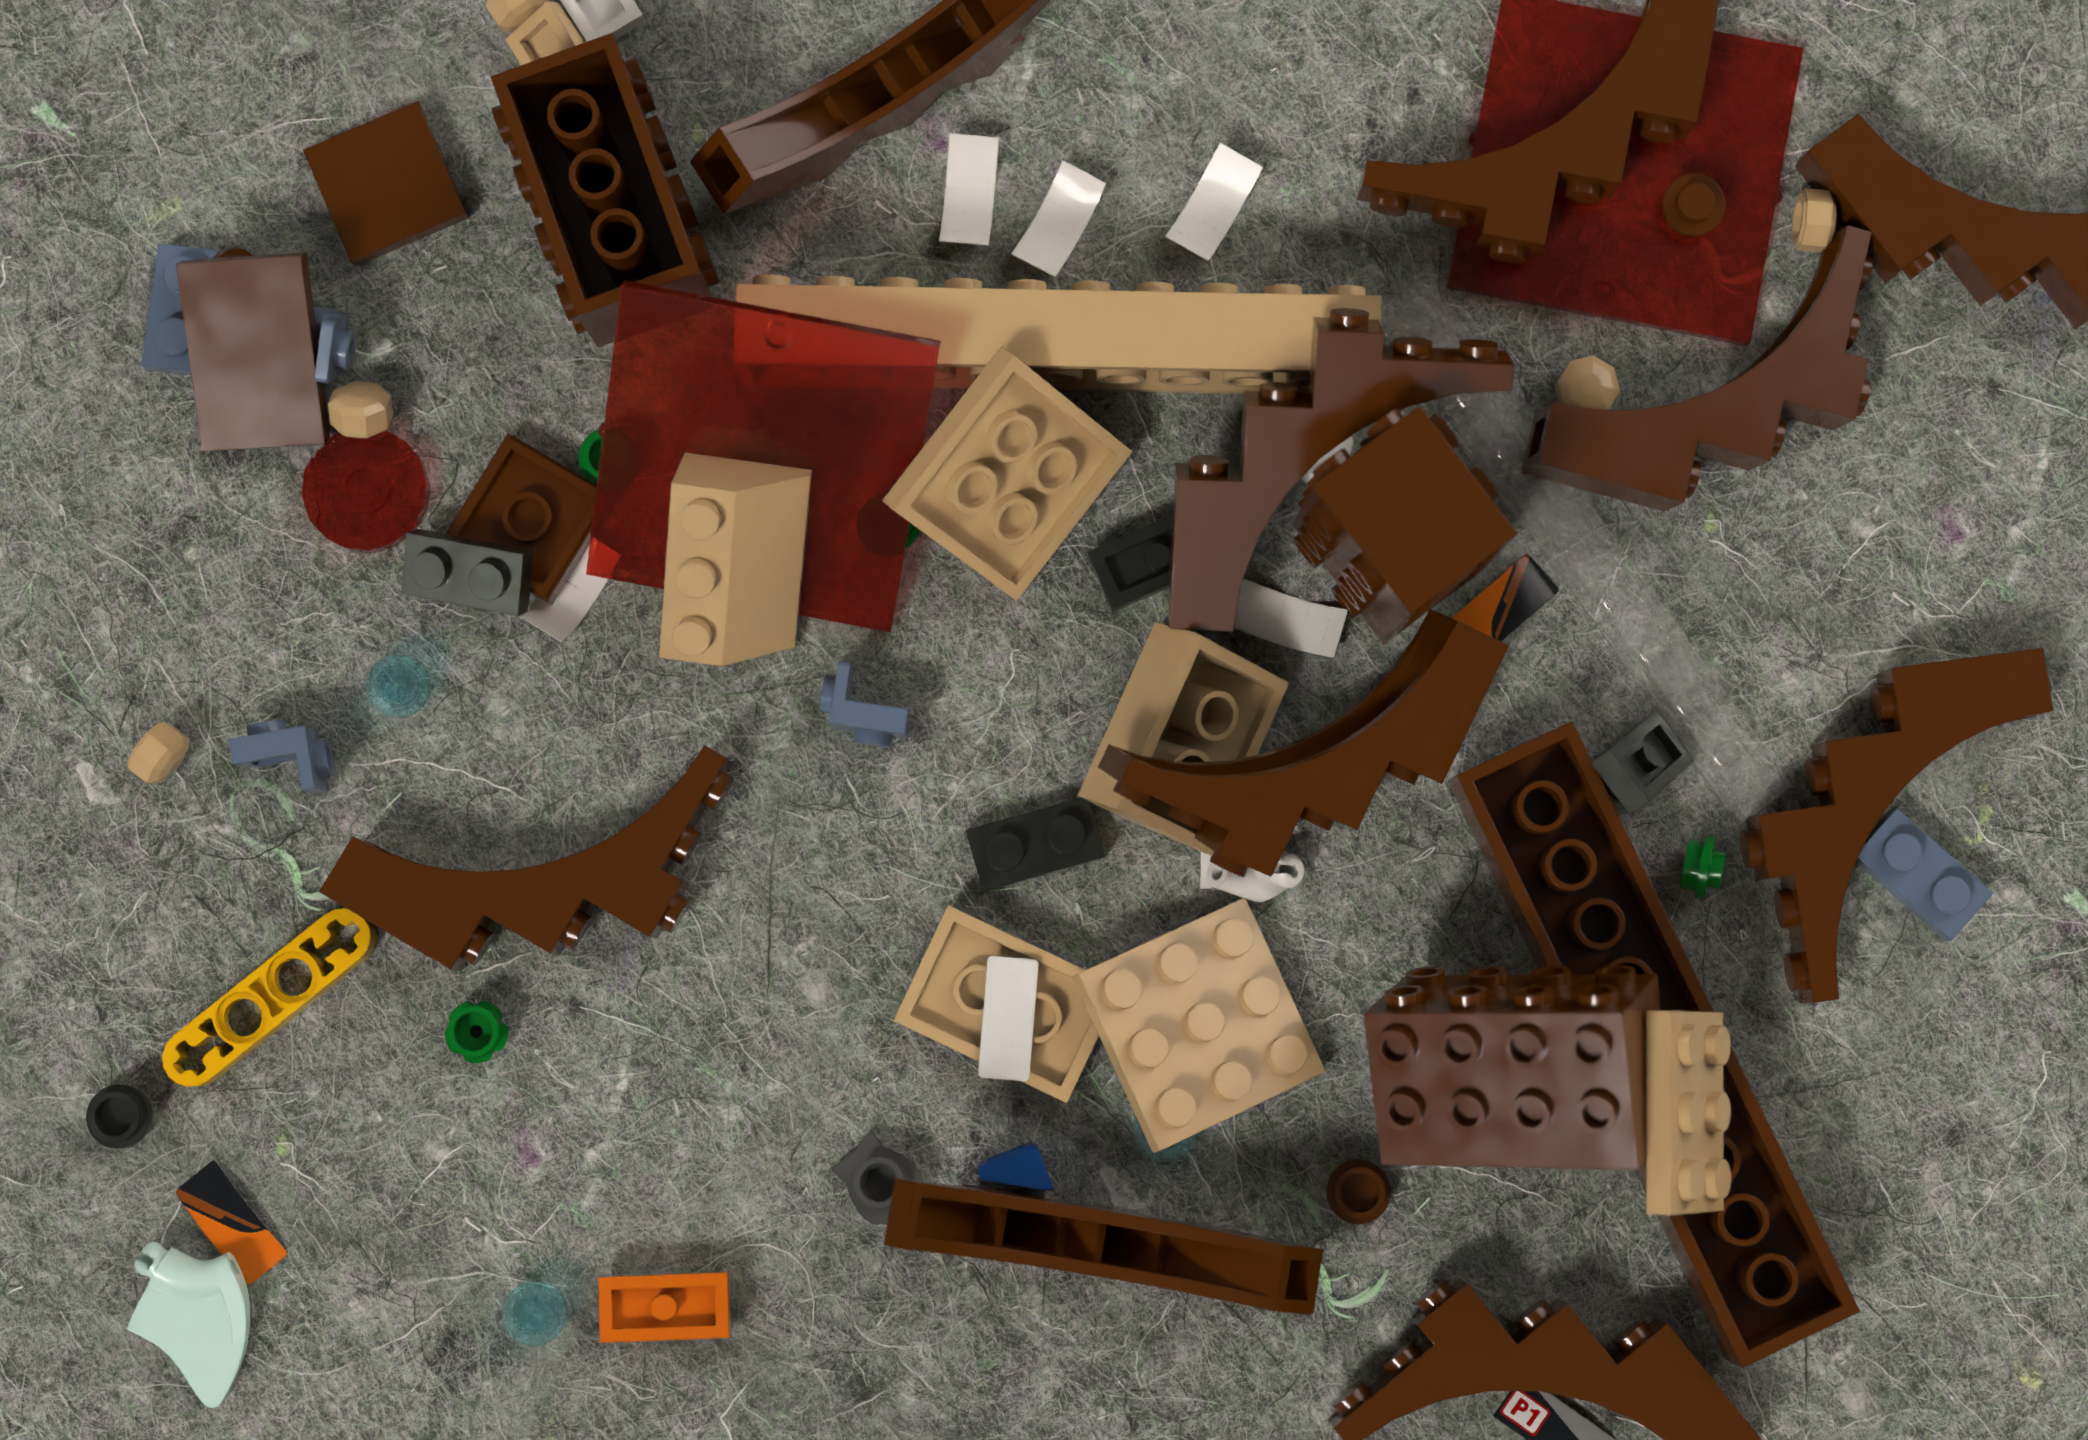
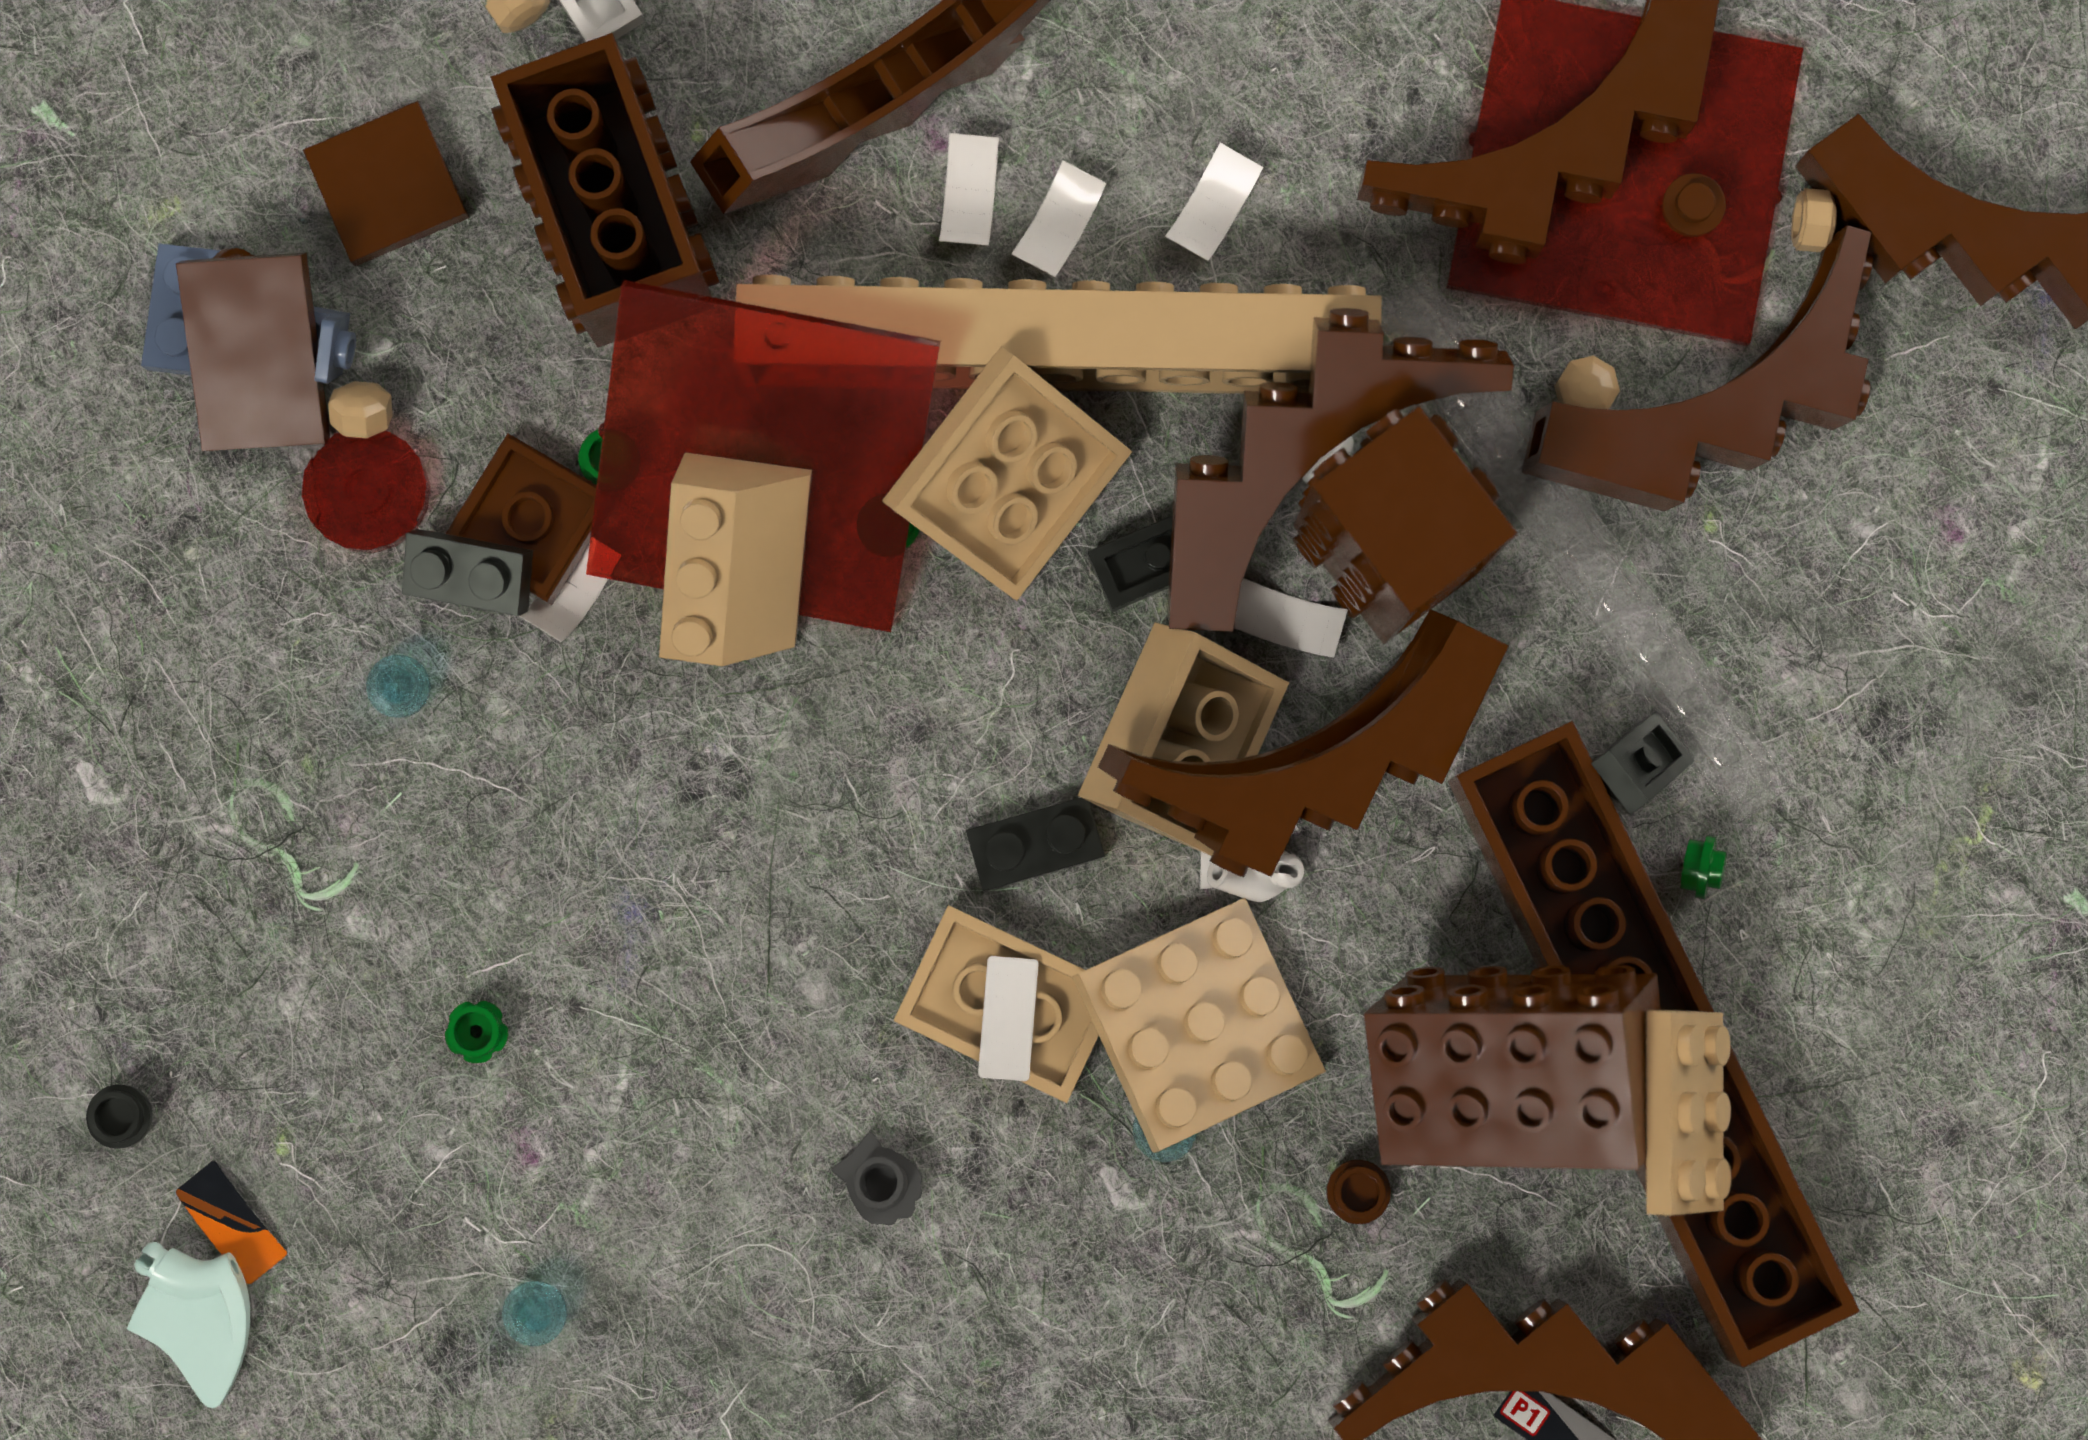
tan tile [127,721,190,785] -> none
yellow beam [162,908,377,1087] -> none
sand blue bracket [229,720,334,795] -> none
reddish brown arch [319,745,734,971] -> none
tan plate [505,1,585,65] -> none
orange plate [598,1271,731,1343] -> none
sand blue bracket [820,661,911,748] -> none
reddish brown arch [884,1178,1324,1315] -> none
blue slope [977,1141,1054,1191] -> none
sticker [1452,555,1558,641] -> none
reddish brown arch [1740,648,2053,1003] -> none
sand blue plate [1856,808,1993,941] -> none

